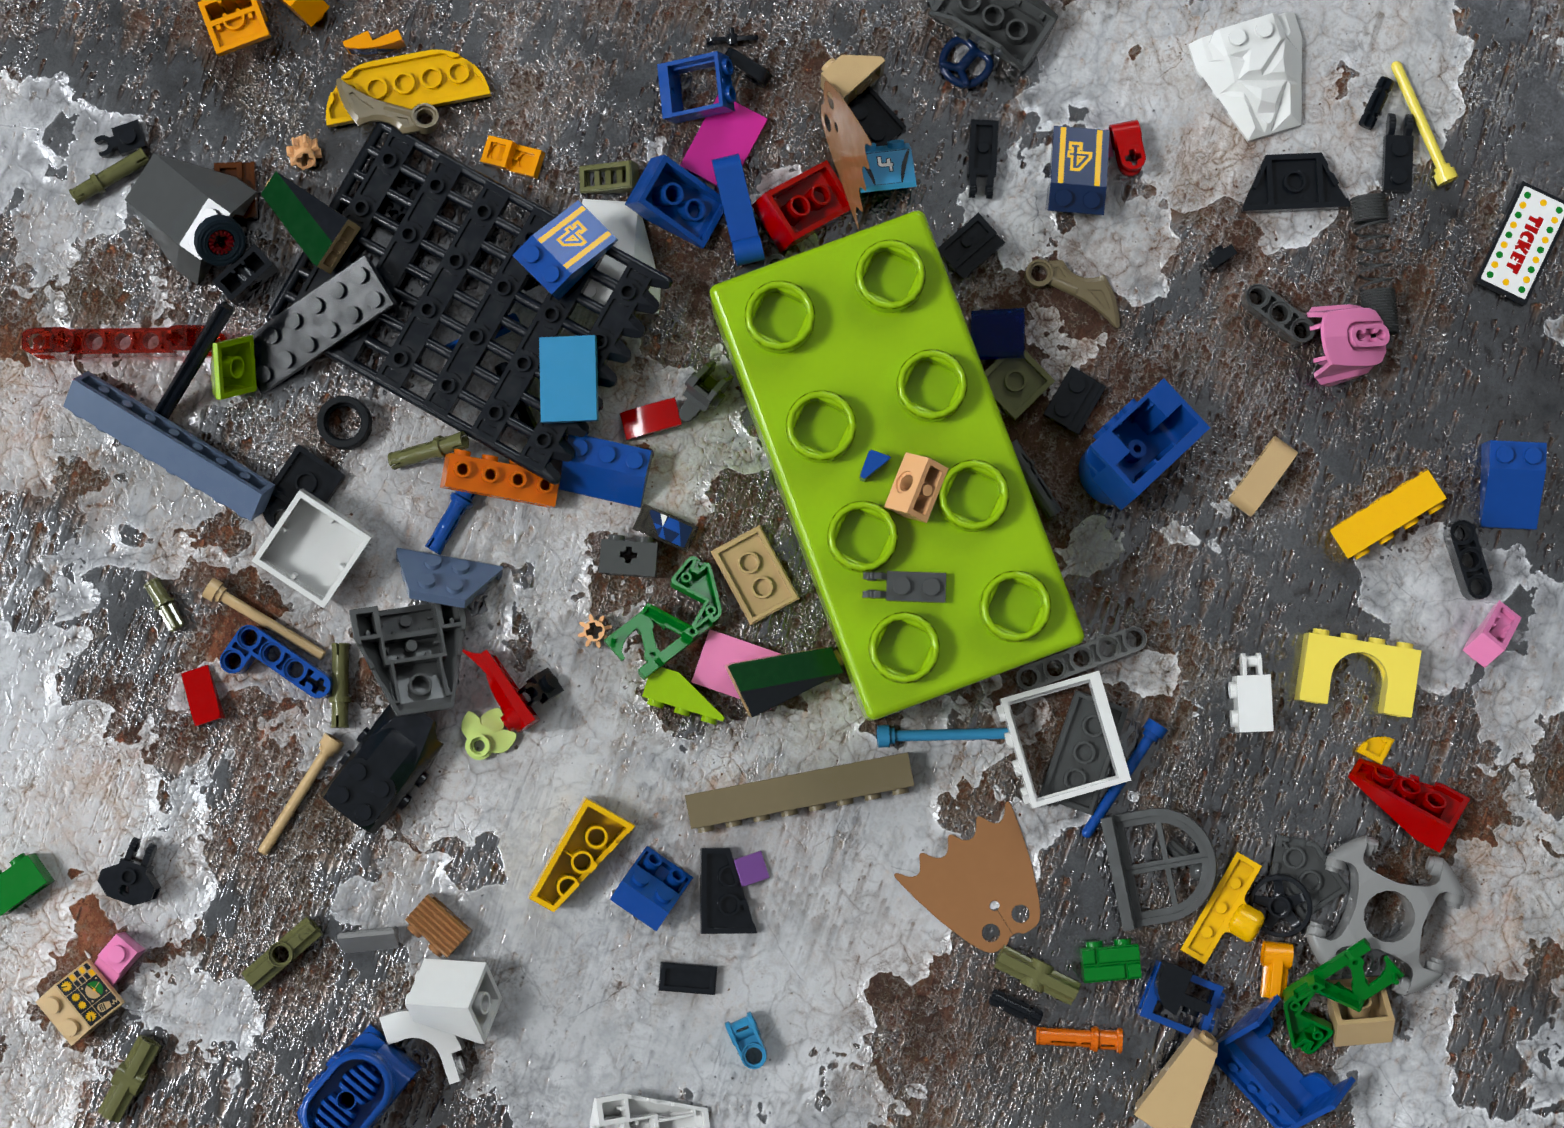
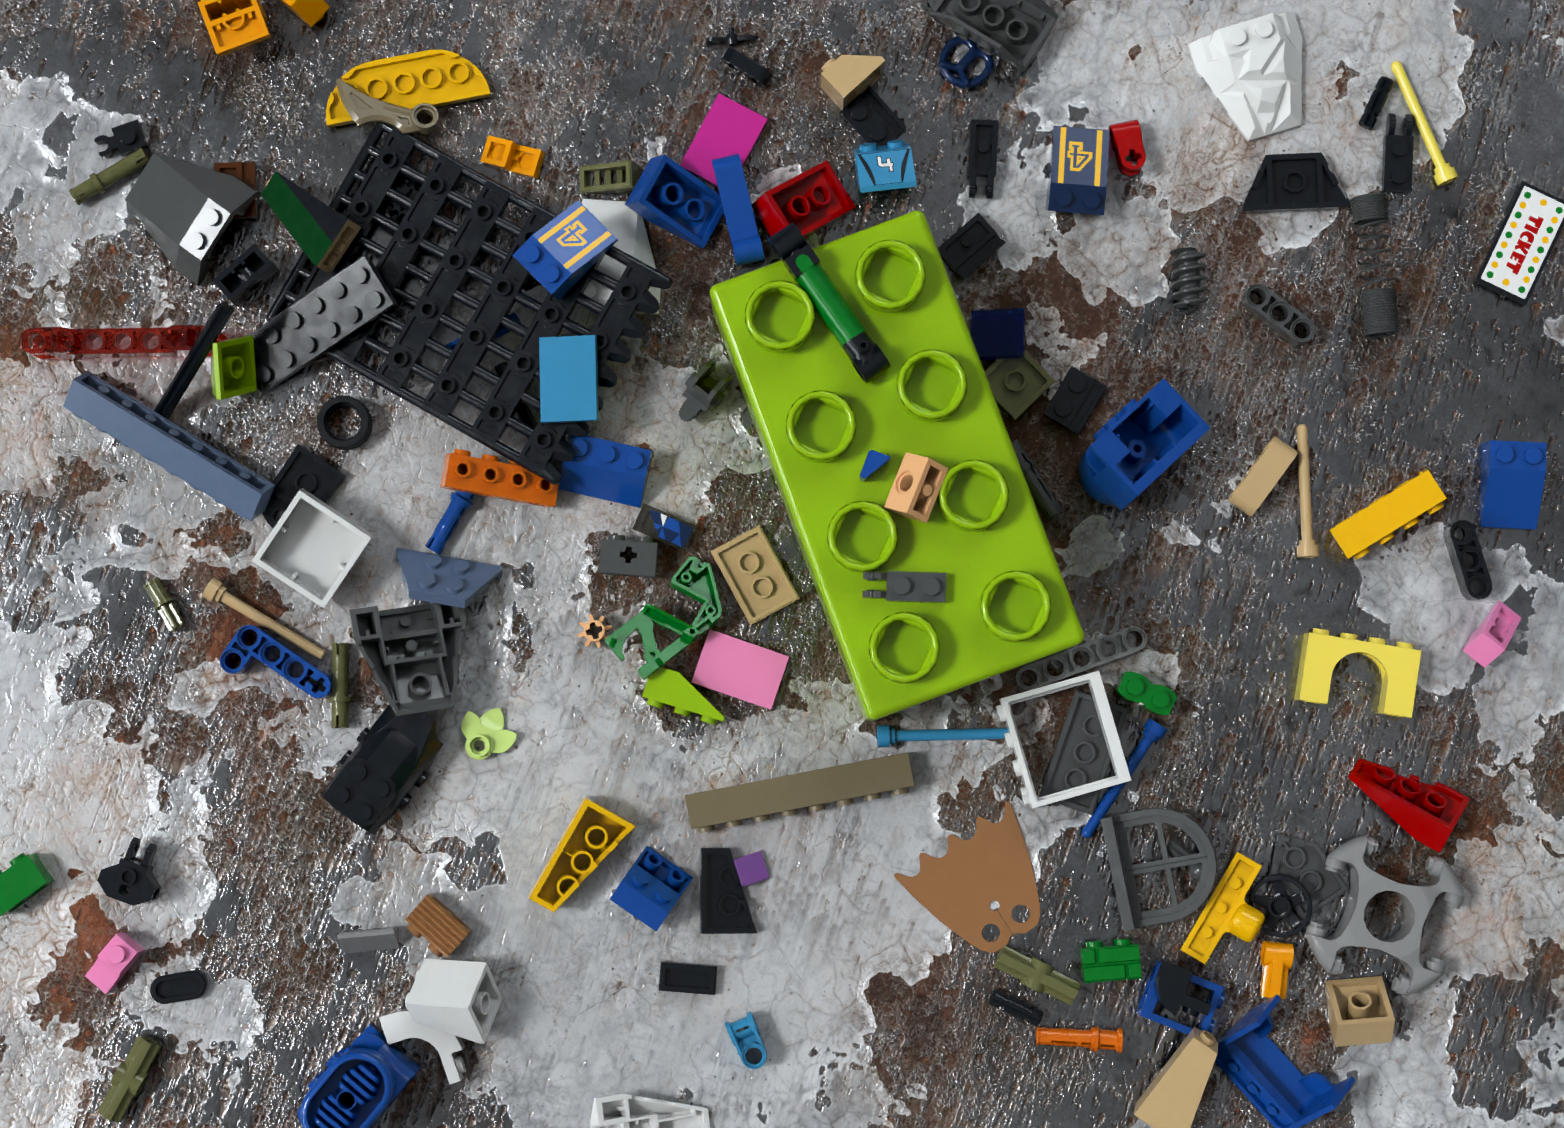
tan slope [35,959,125,1046] -> none
red slope [181,665,226,727] -> none
black bush [194,215,246,266] -> none
olive piece [242,916,324,991] -> none
tan piece [258,732,344,855] -> none
light nougat gear [286,134,322,170] -> none
light orange slope [343,29,406,55] -> none
olive pin [387,431,469,470] -> none
red slope [462,649,540,733] -> none
black plate [518,668,564,707] -> none
red slope [619,397,682,441] -> none
blue window [657,51,736,124] -> none
dark green slope [724,647,844,717] -> none
medium nougat piece [821,81,872,229] -> none
dark tan piece [1024,259,1120,329] -> none
black plate [1204,244,1237,273] -> none
white brick [1228,652,1274,733] -> none
green piece [1282,938,1404,1054] -> none
bright pink piece [1307,304,1390,387] -> none
yellow tile [1355,736,1394,765] -> none
none -> black tile [150,970,209,1004]
none -> piece [768,222,891,384]
none -> green brick [1113,672,1177,716]
none -> dark grey piece [1170,248,1208,308]
none -> tan piece [1296,424,1320,558]

